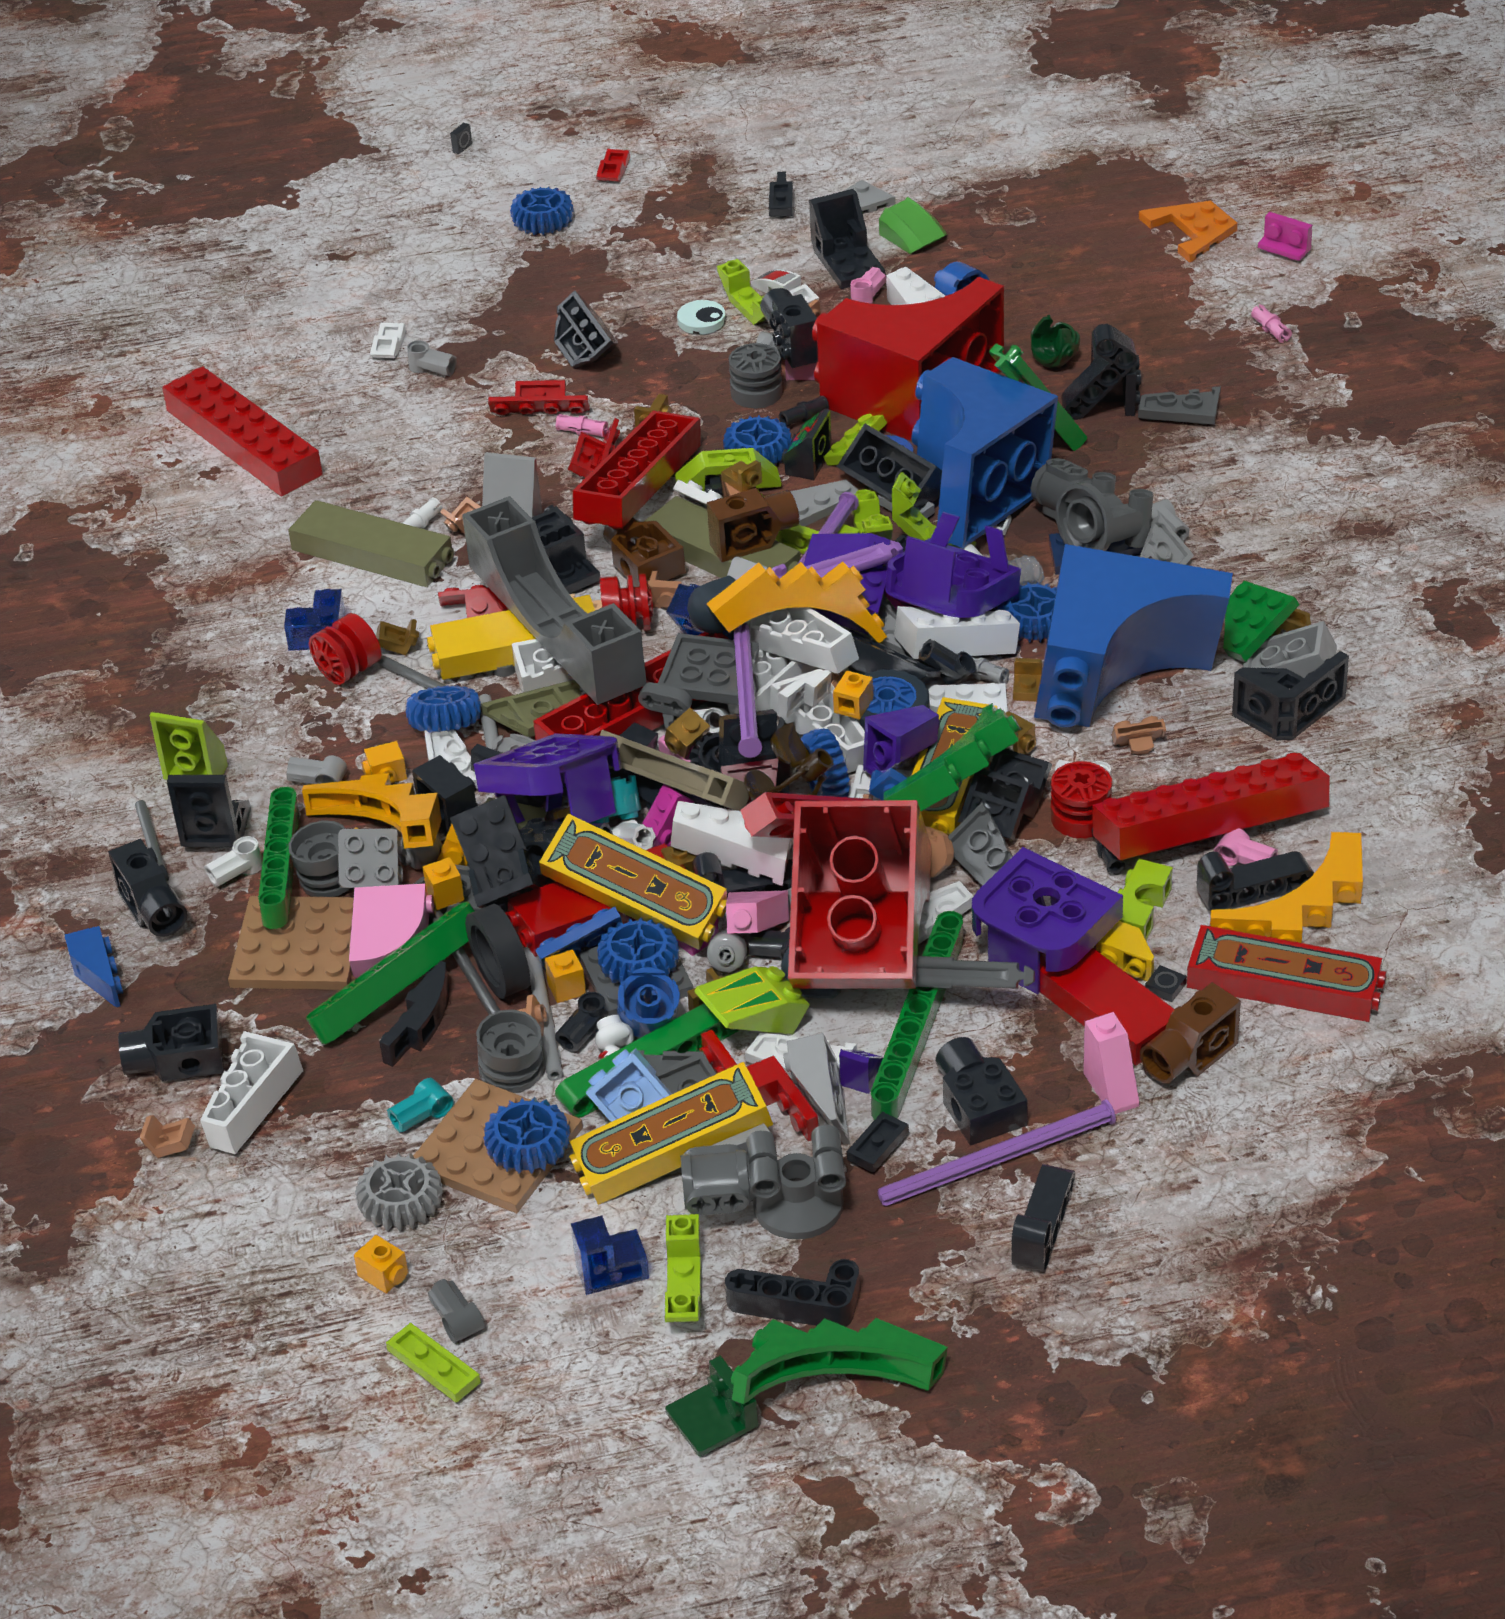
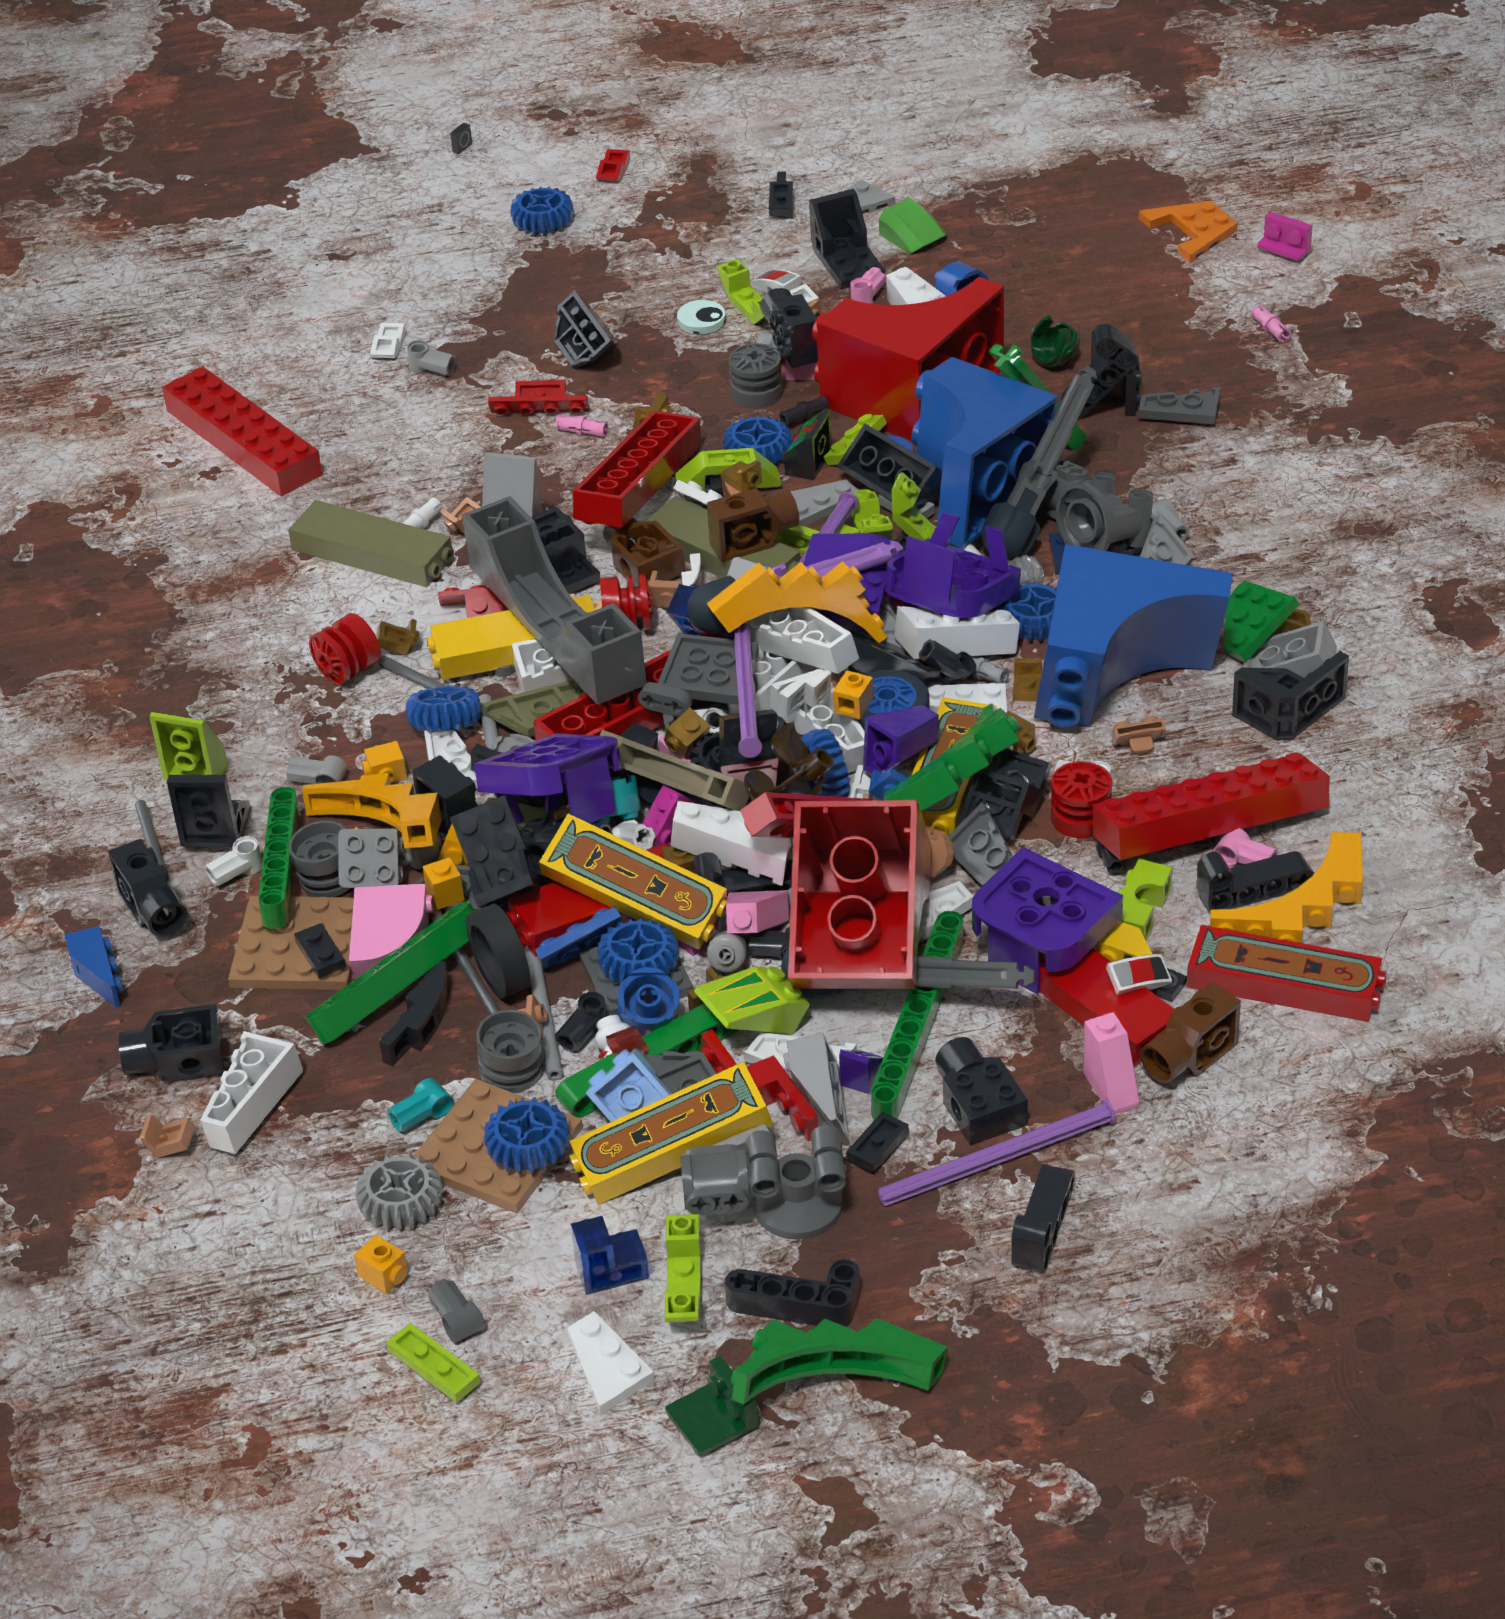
clear blue brick [284,589,346,651] -> none
light orange brick [545,950,586,1003] -> none
red bracket [567,418,620,478] -> none
none -> black plate [294,923,346,978]
none -> white wing [567,1311,655,1415]
none -> clear red plate [606,1025,648,1057]
none -> white slope [681,553,702,610]
none -> dark grey piece [981,366,1097,562]
none -> slope [1106,954,1172,995]

